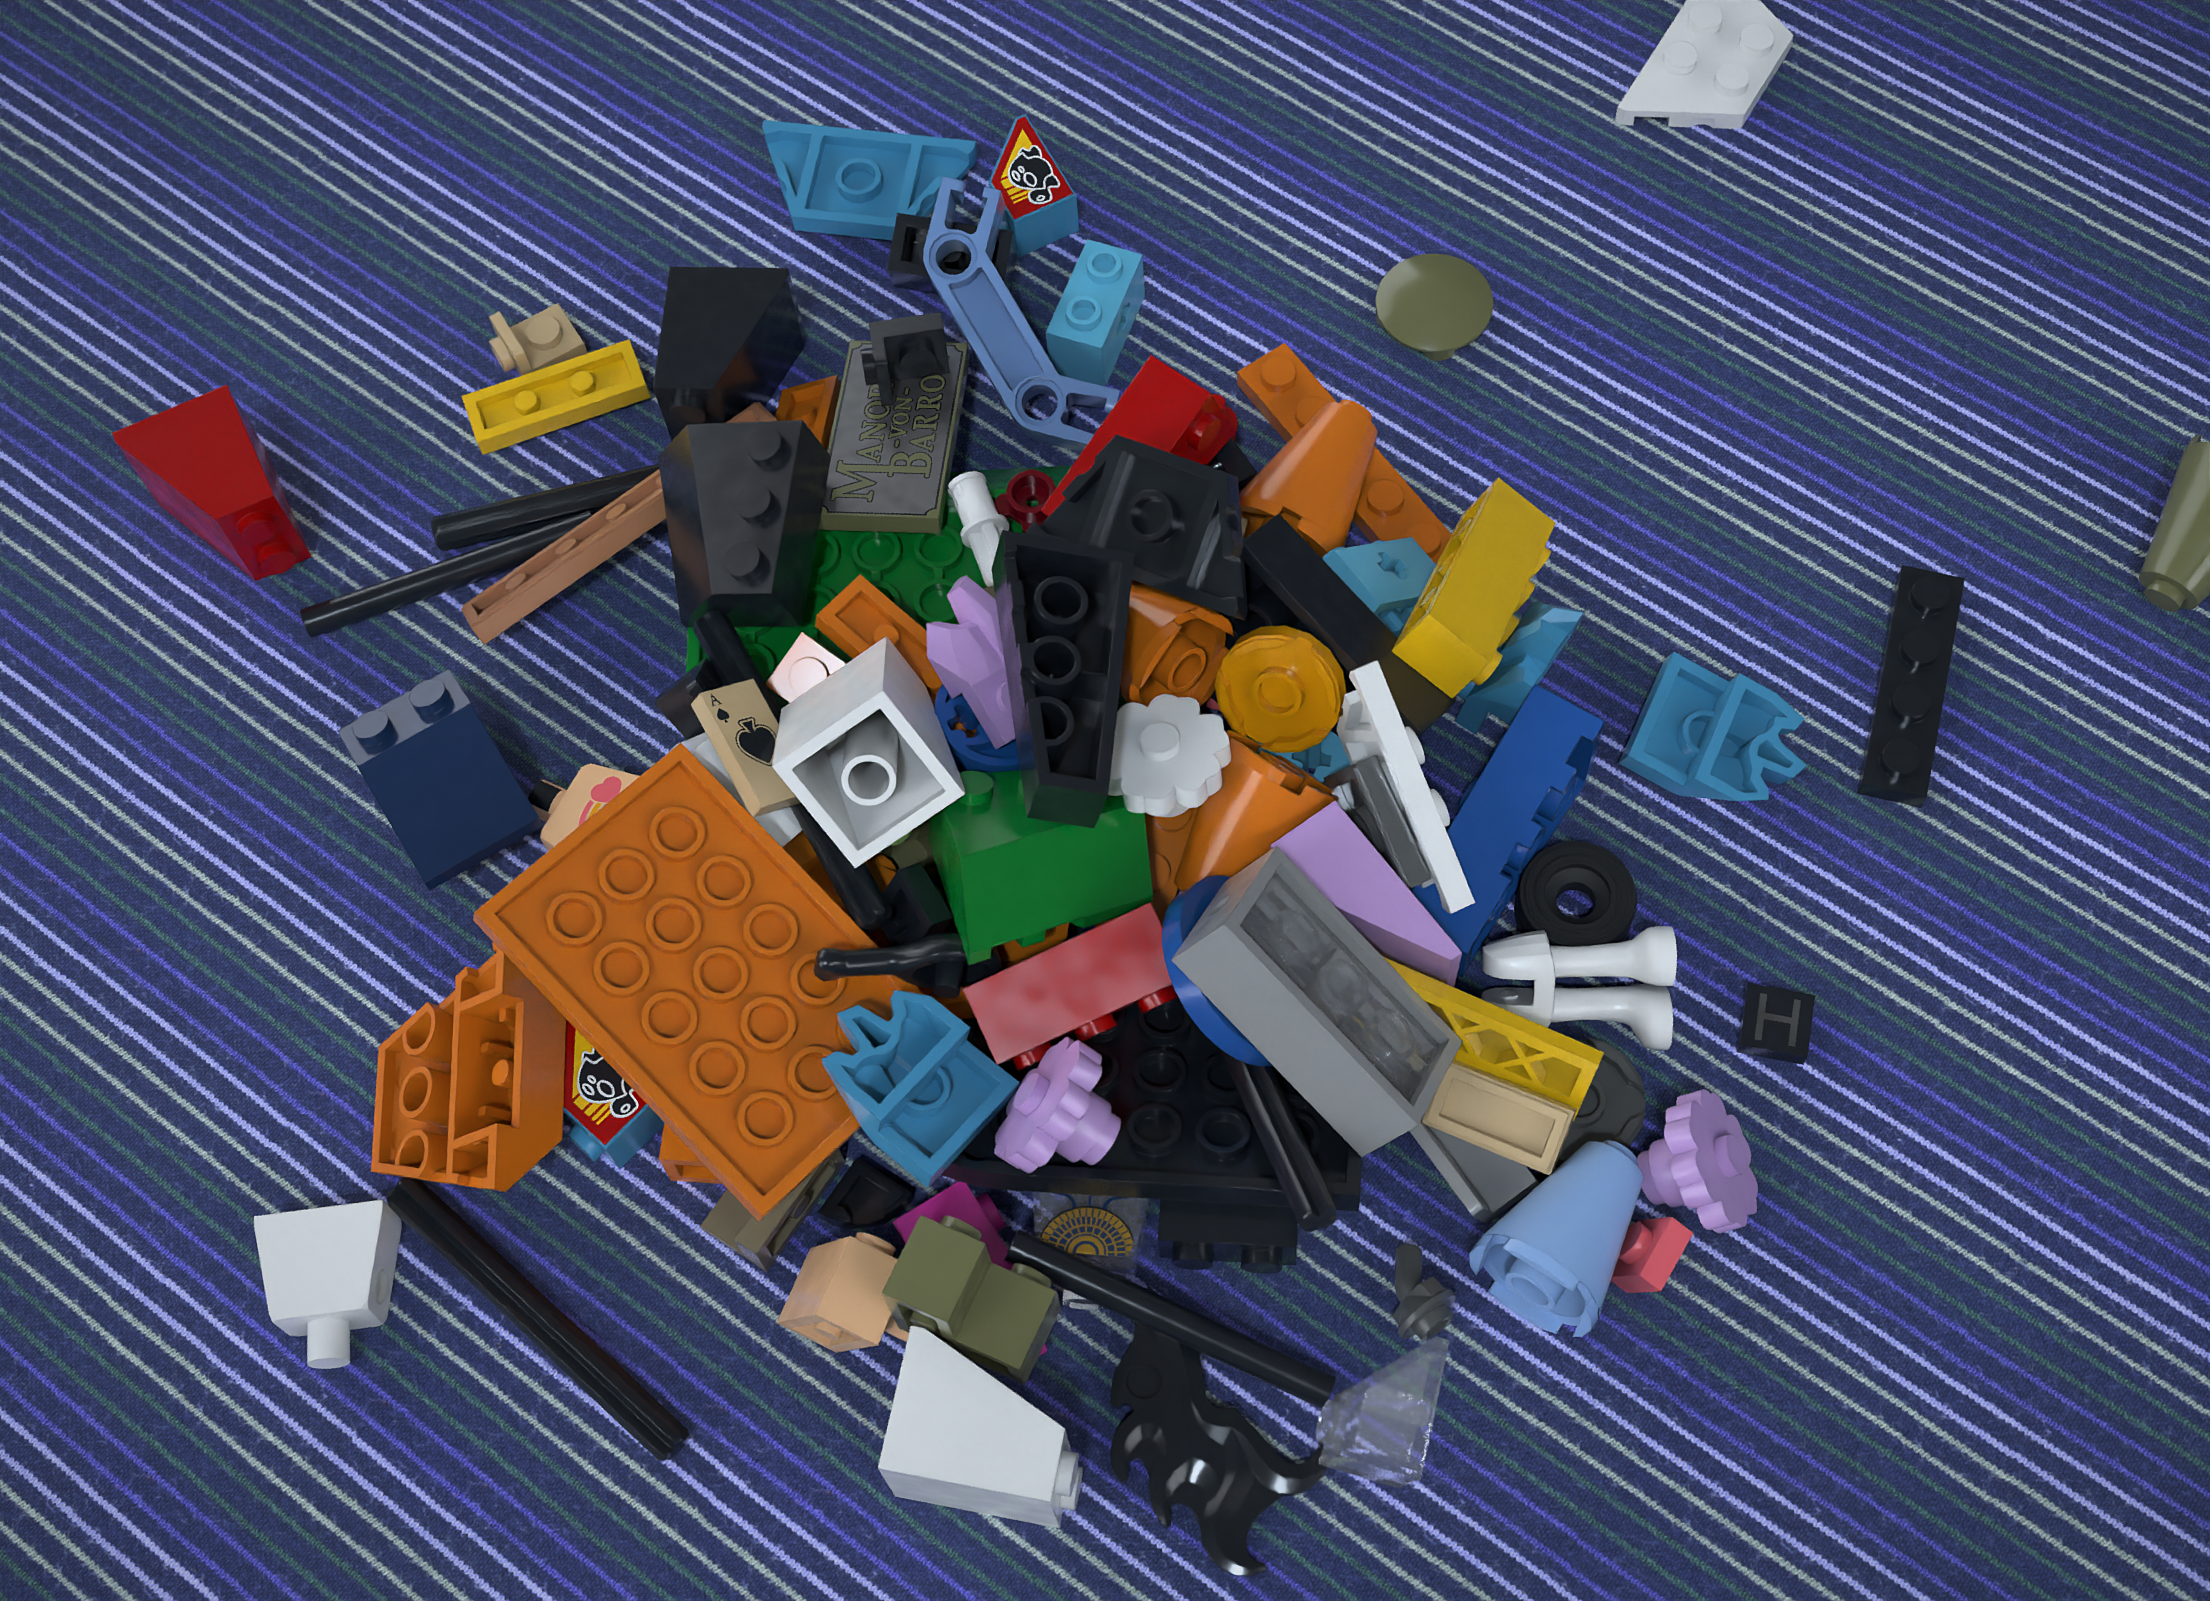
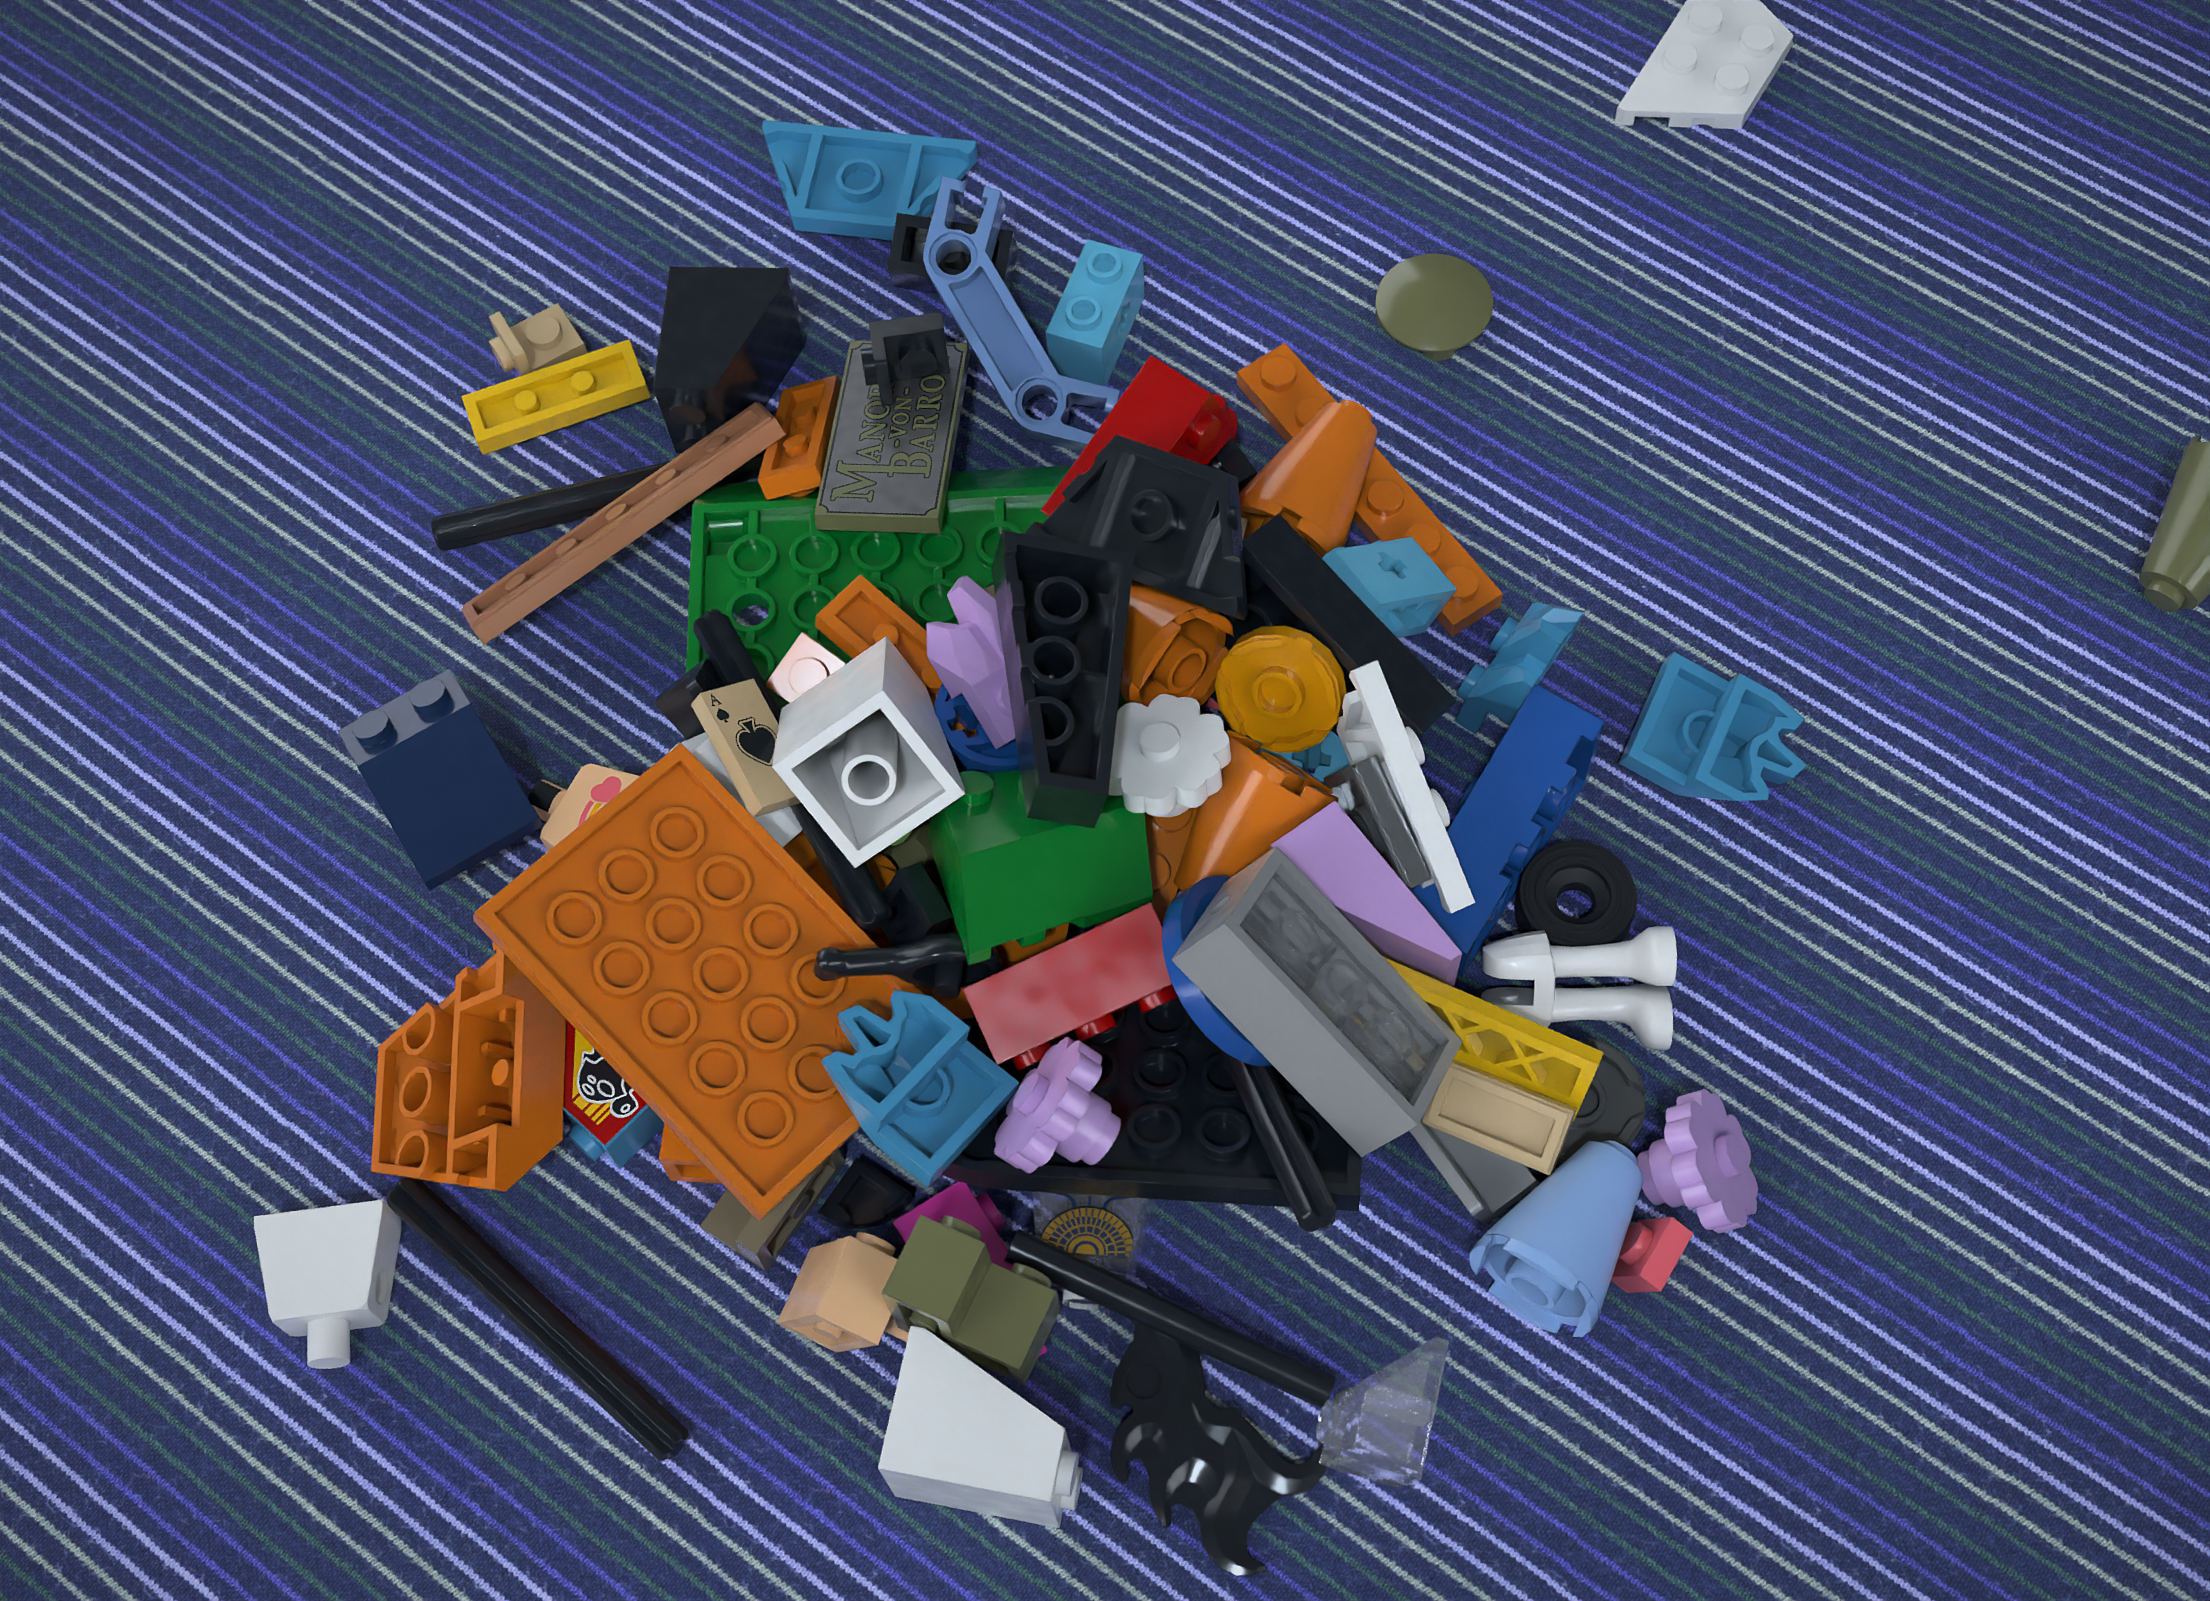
red slope [112,385,312,581] -> none
black piece [300,510,592,638] -> none
black wedge [658,420,831,628] -> none
white axle [948,471,1010,587] -> none
slope [989,114,1080,258] -> none
dark red plate [995,469,1056,534] -> none
black brick [1158,1199,1298,1274] -> none
yellow brick [1392,477,1556,699] -> none
dark grey plate [1392,1244,1456,1342] -> none
black tile [1736,983,1815,1065] -> none
black plate [1857,565,1965,808] -> none

